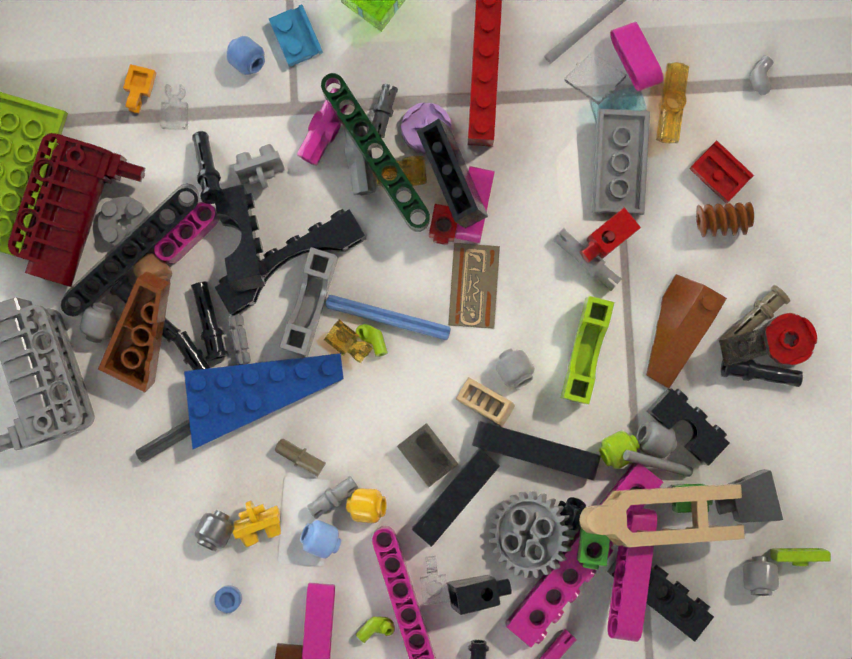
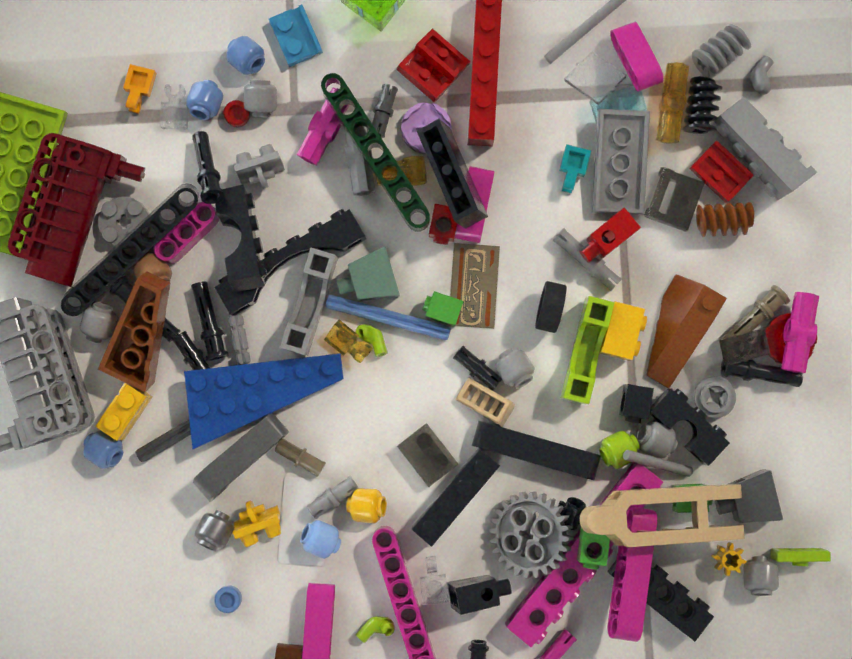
none -> medium blue head [83,430,124,469]
none -> yellow brick [96,383,152,441]
none -> medium blue head [186,80,223,120]
none -> dark grey beam [193,413,289,502]
none -> red tile [223,100,250,127]
none -> light grey head [244,80,277,117]
none -> sand green torso [336,247,400,301]
none -> red slope [397,28,470,103]
none -> bright green brick [423,291,464,327]
none -> black pin [453,345,502,391]
none -> black tyre [535,281,567,333]
none -> teal plate [559,144,591,193]
none -> yellow brick [600,301,647,361]
none -> black brick [619,384,654,424]
none -> clear smoke plate [644,167,705,232]
none -> black piece [682,76,723,134]
none -> light grey piece [692,24,751,77]
none -> light grey gear [693,377,736,418]
none -> yellow gear [711,542,747,576]
none -> light grey wedge [714,97,817,200]
none -> dark pink piece [781,292,819,373]

